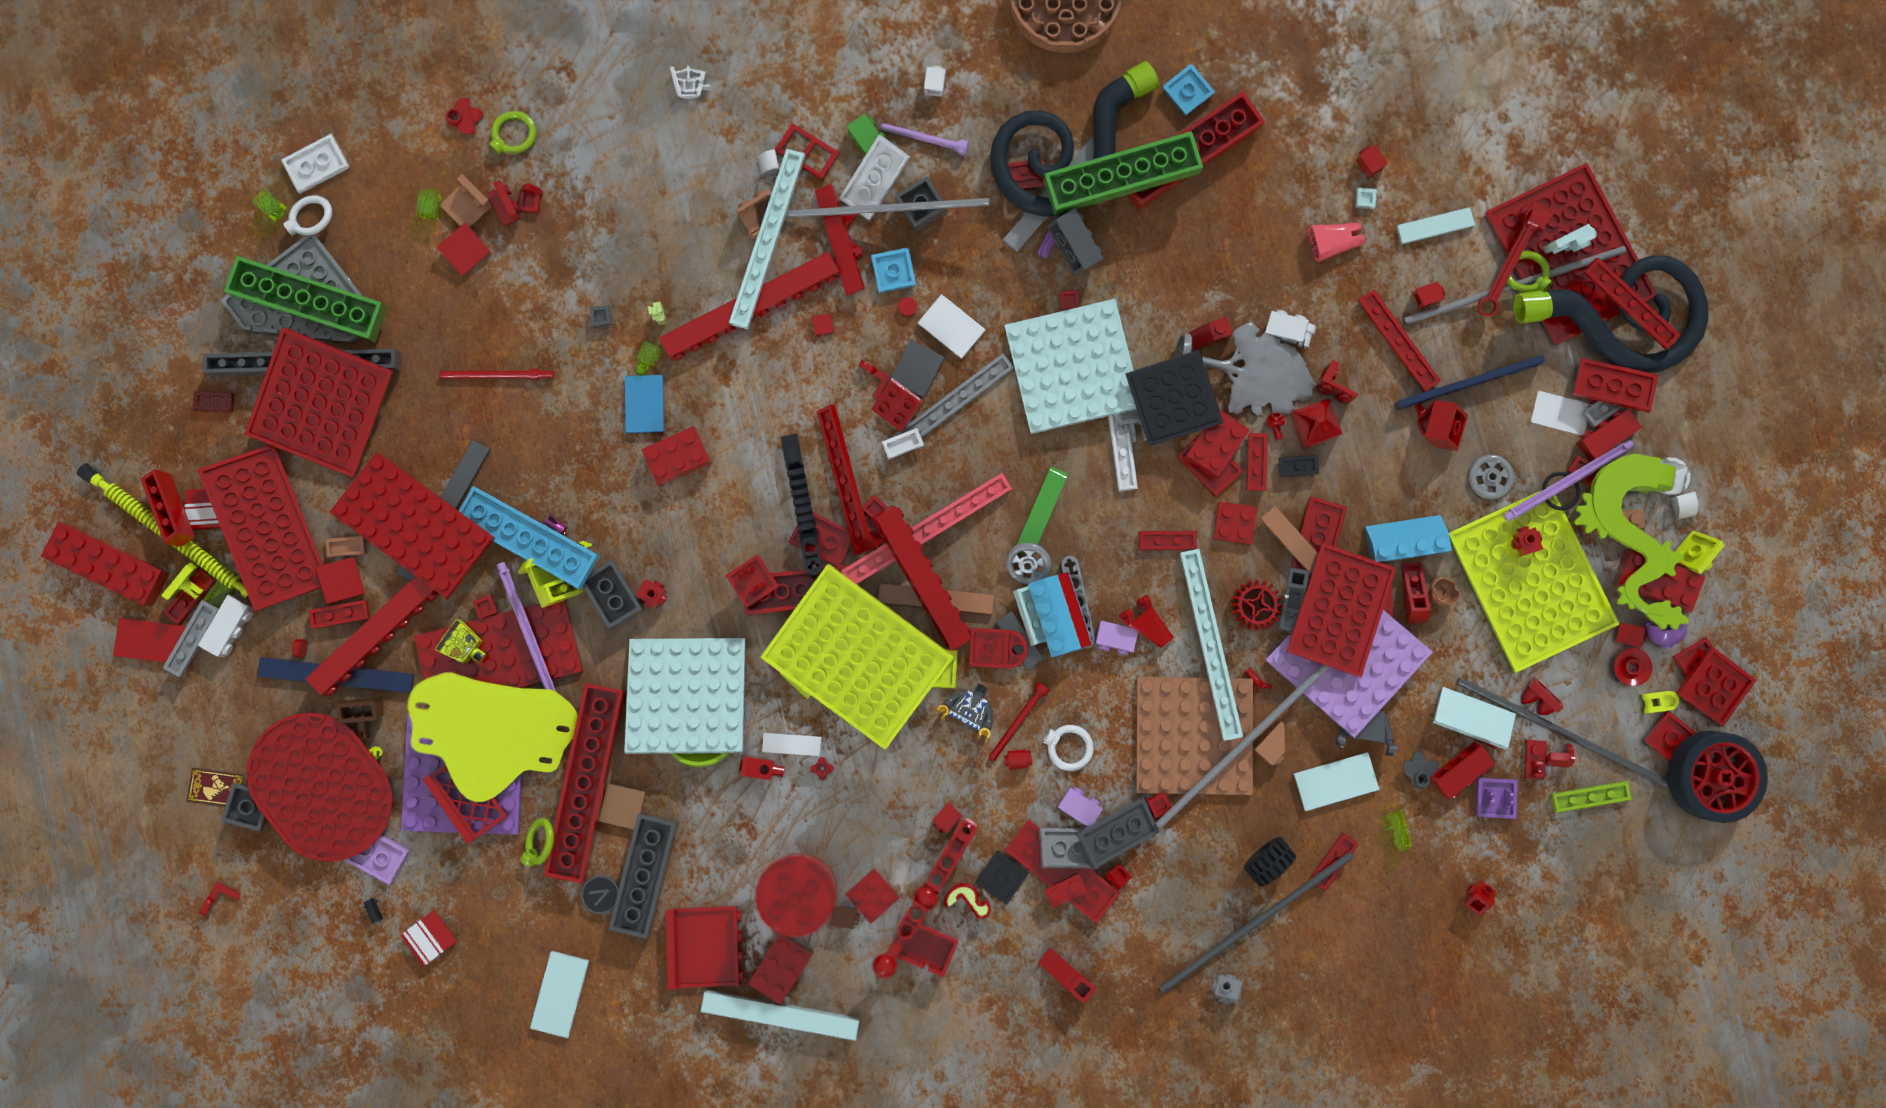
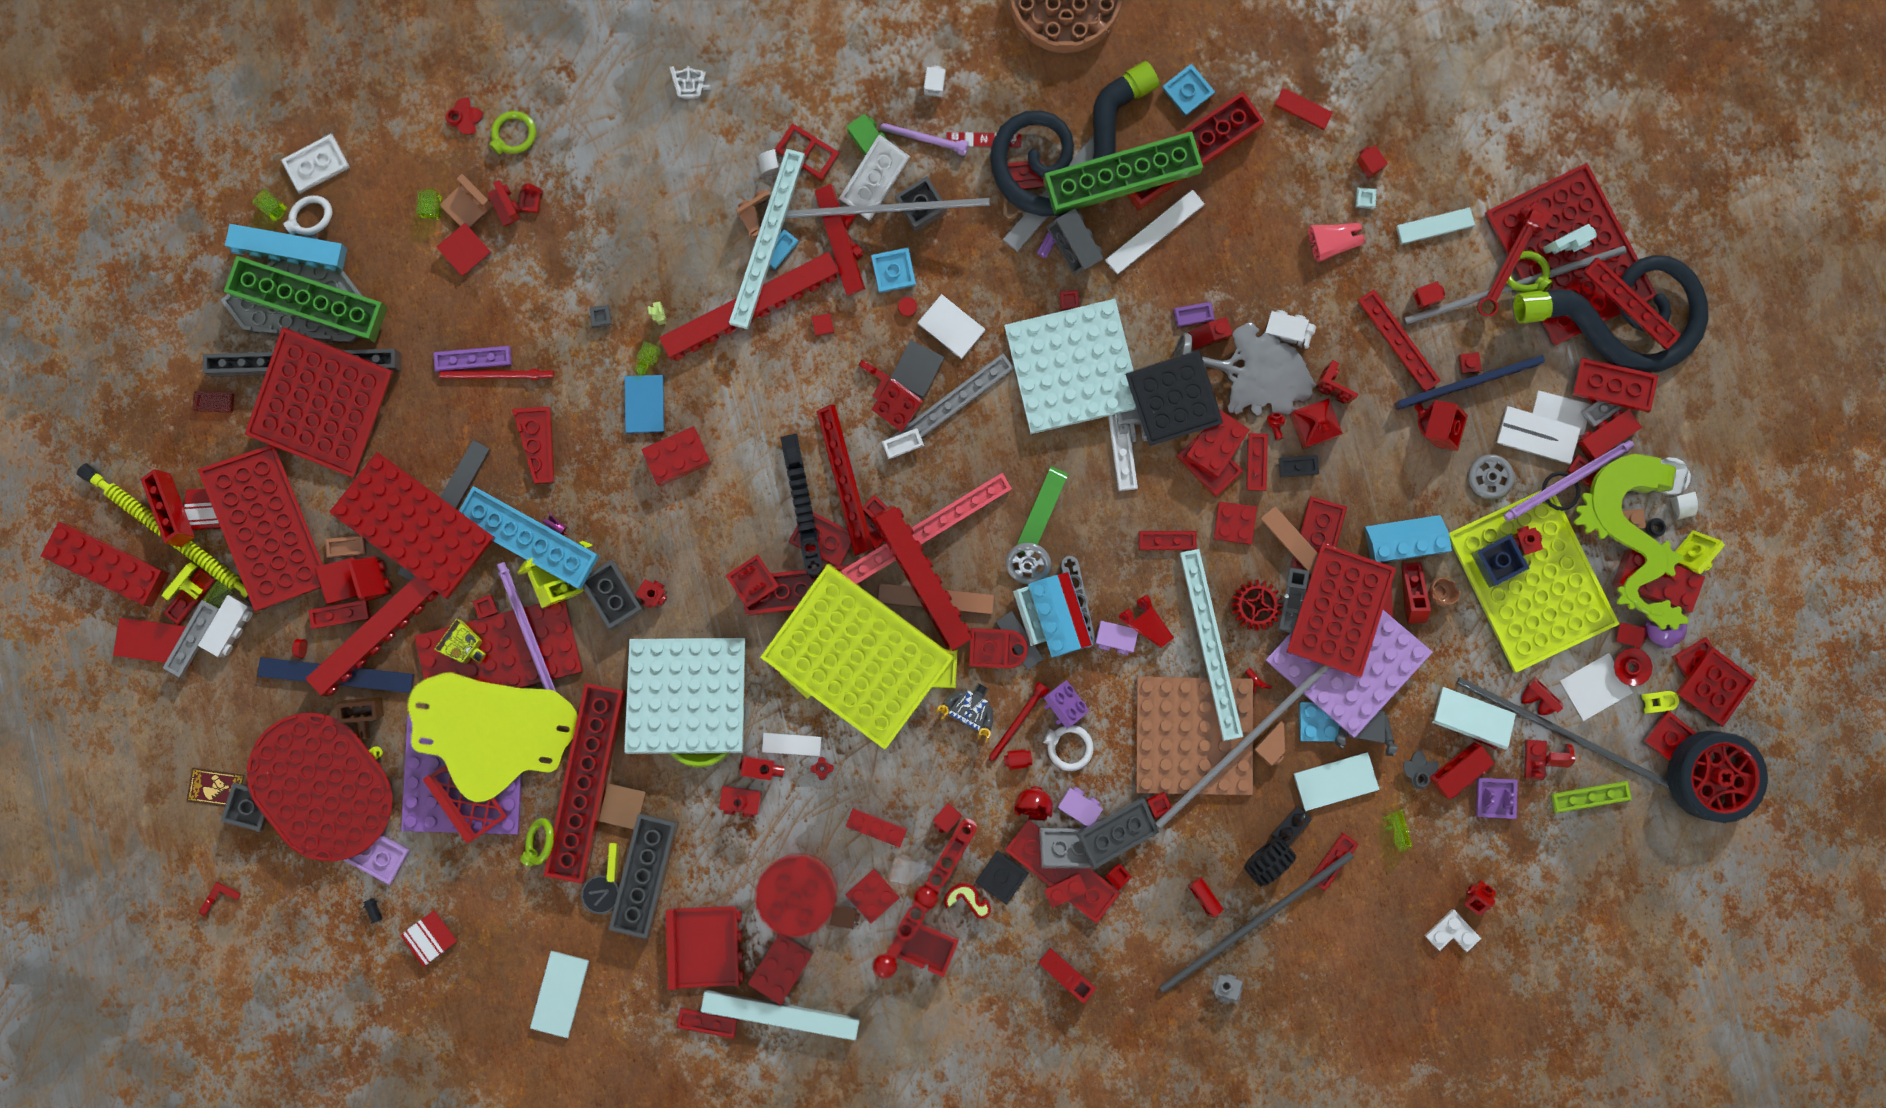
none -> medium azure brick [225,224,347,272]
none -> red slope [347,556,392,601]
none -> medium lavender tile [434,346,512,372]
none -> red wing [512,406,555,484]
none -> neon yellow tile [607,843,619,882]
none -> red tile [676,1008,738,1039]
none -> red brick [719,786,762,818]
none -> medium azure tile [769,229,799,271]
none -> red brick [845,808,907,848]
none -> red sticker [947,132,1022,148]
none -> red cylinder [1014,786,1053,821]
none -> medium lavender plate [1044,680,1089,729]
none -> white tile [1105,190,1204,275]
none -> medium lavender tile [1173,302,1215,328]
none -> red brick [1188,876,1224,918]
none -> black tile [1271,806,1312,845]
none -> red tile [1274,88,1333,130]
none -> medium azure plate [1299,702,1339,741]
none -> white plate [1424,909,1481,952]
none -> red plate [1459,352,1482,374]
none -> dark blue brick [1471,534,1530,588]
none -> white tile [1496,406,1581,465]
none -> white sticker [1560,653,1633,721]
none -> black plate [1646,518,1666,537]

